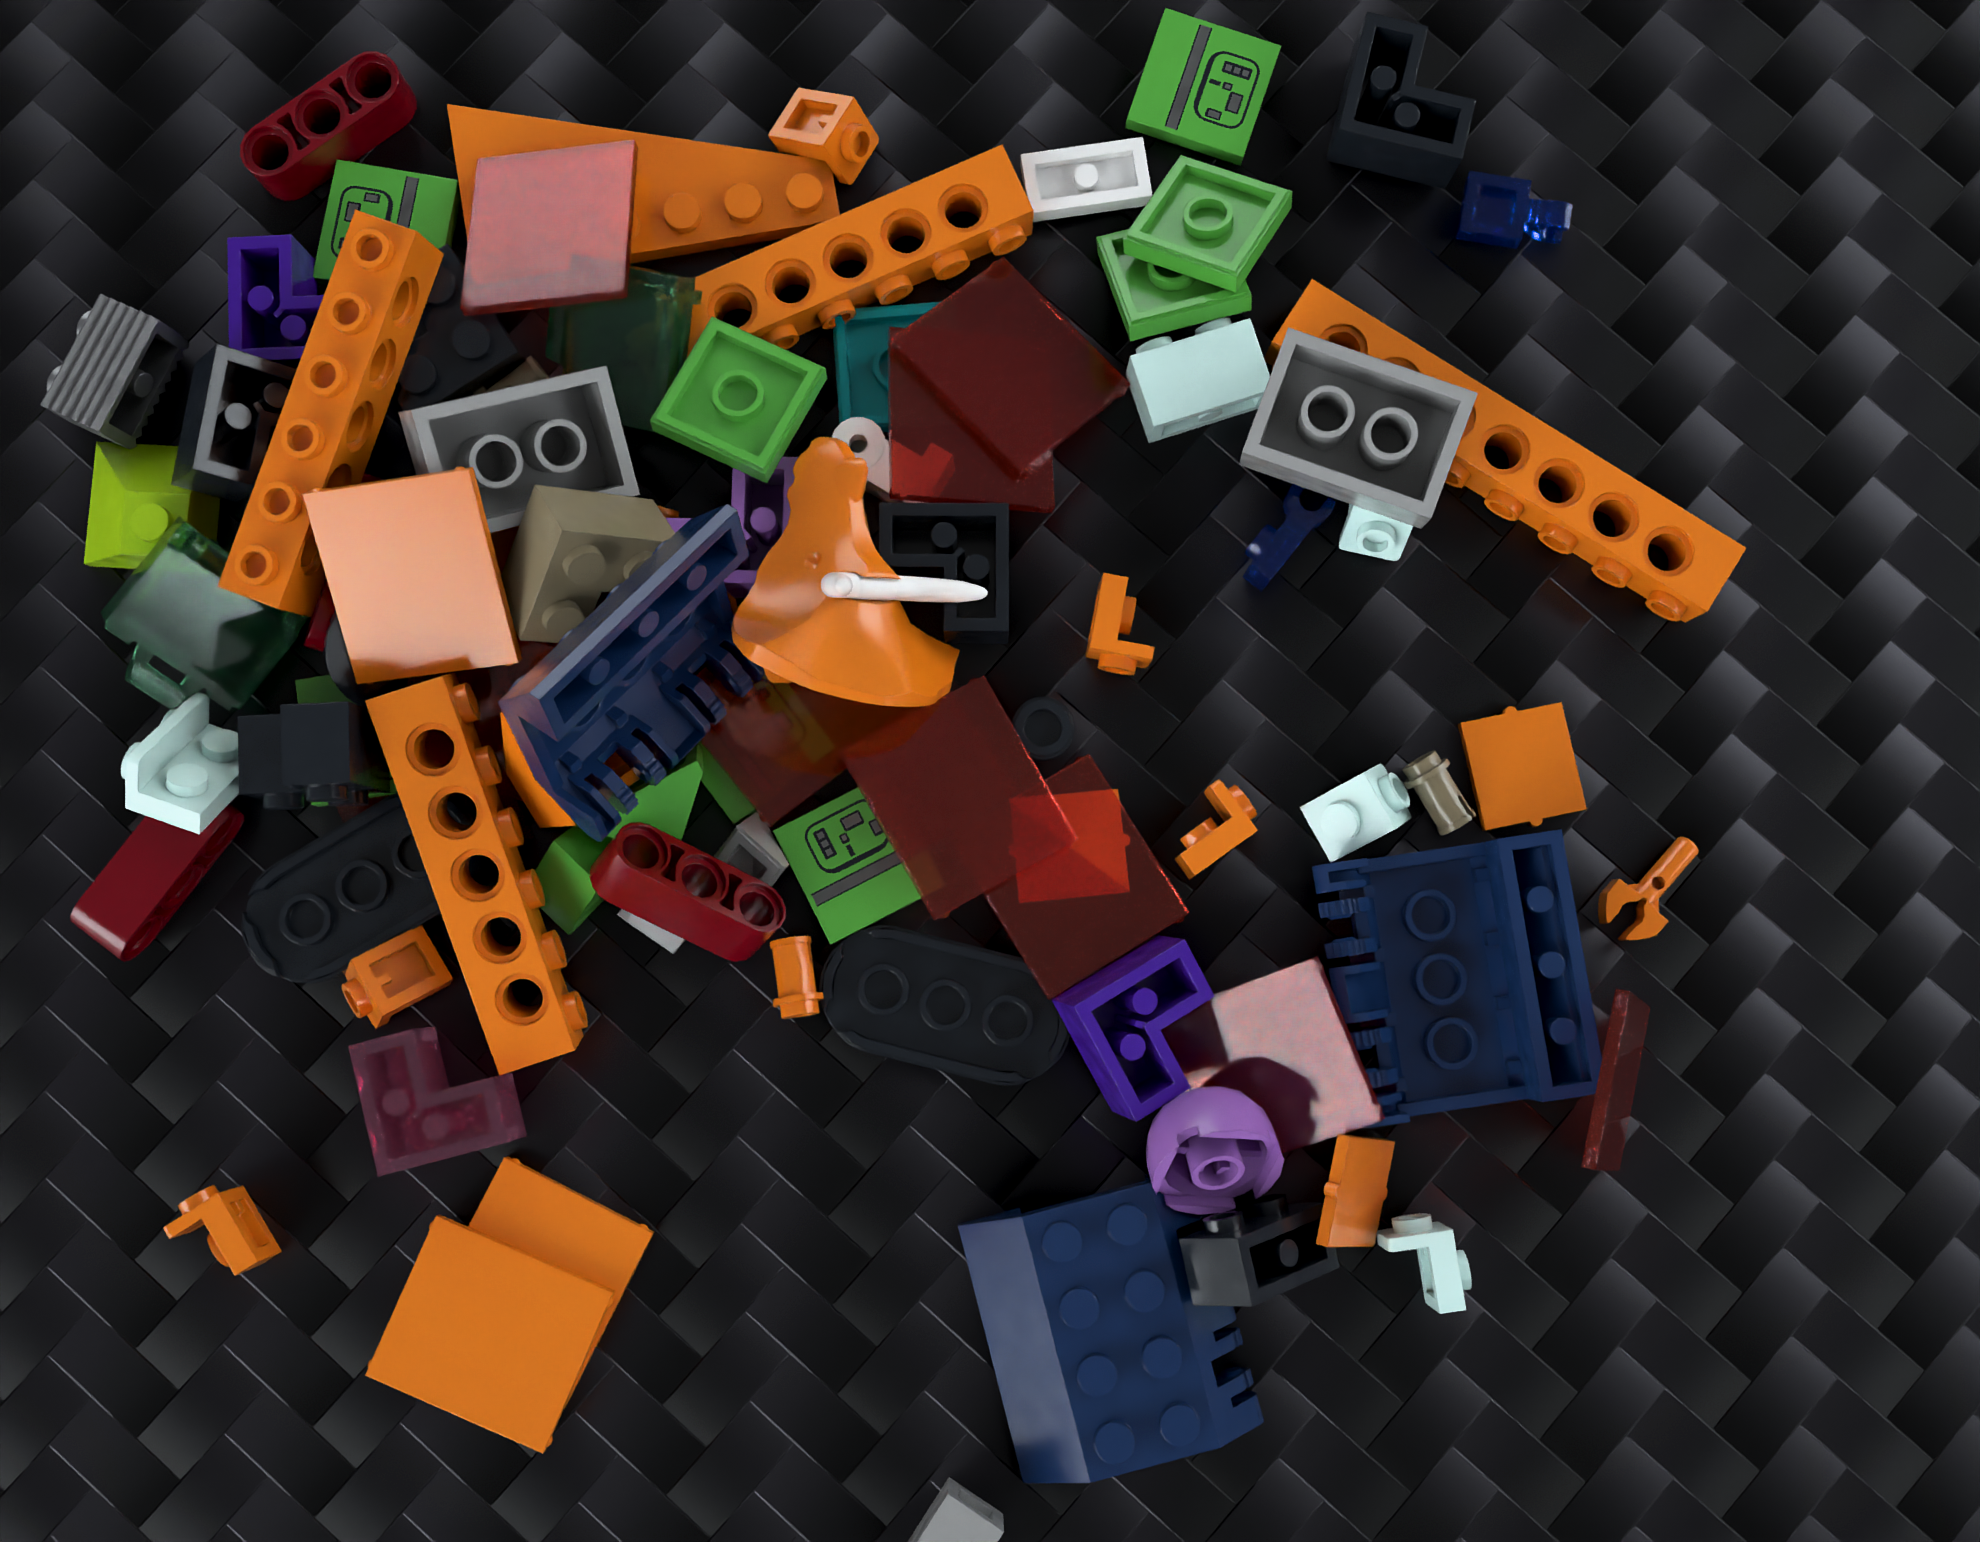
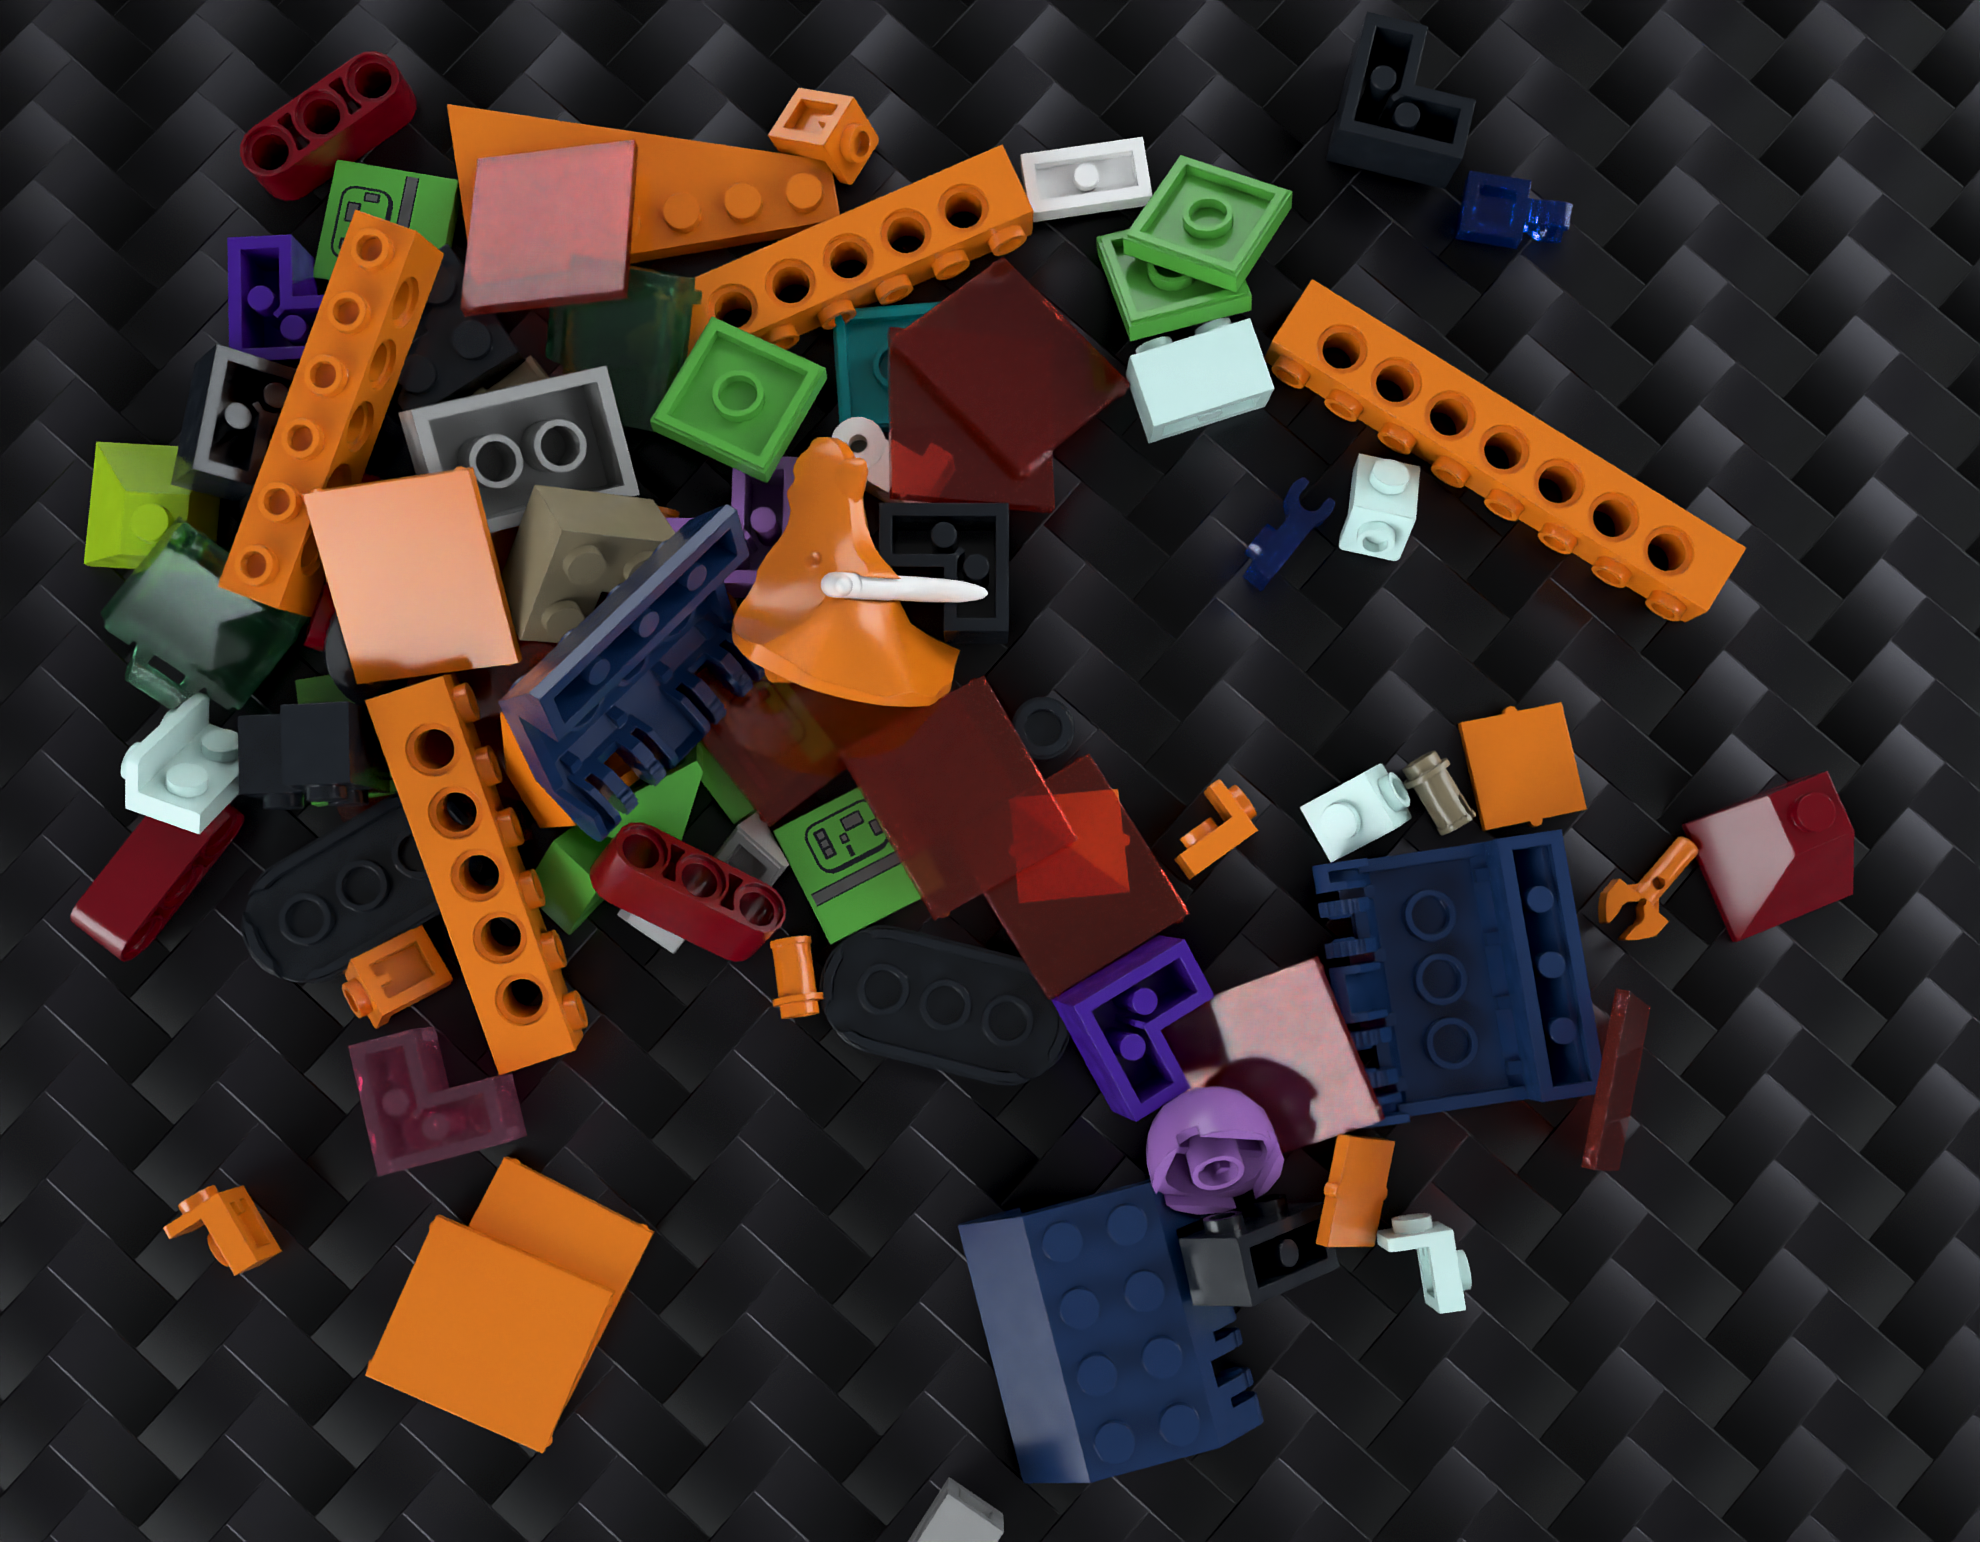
flat silver brick [41,294,189,450] -> none
orange bracket [1085,573,1155,675] -> none
bright green tile [1125,8,1281,166] -> none
light grey brick [1239,327,1478,529] -> none
none -> dark red slope [1682,771,1855,942]

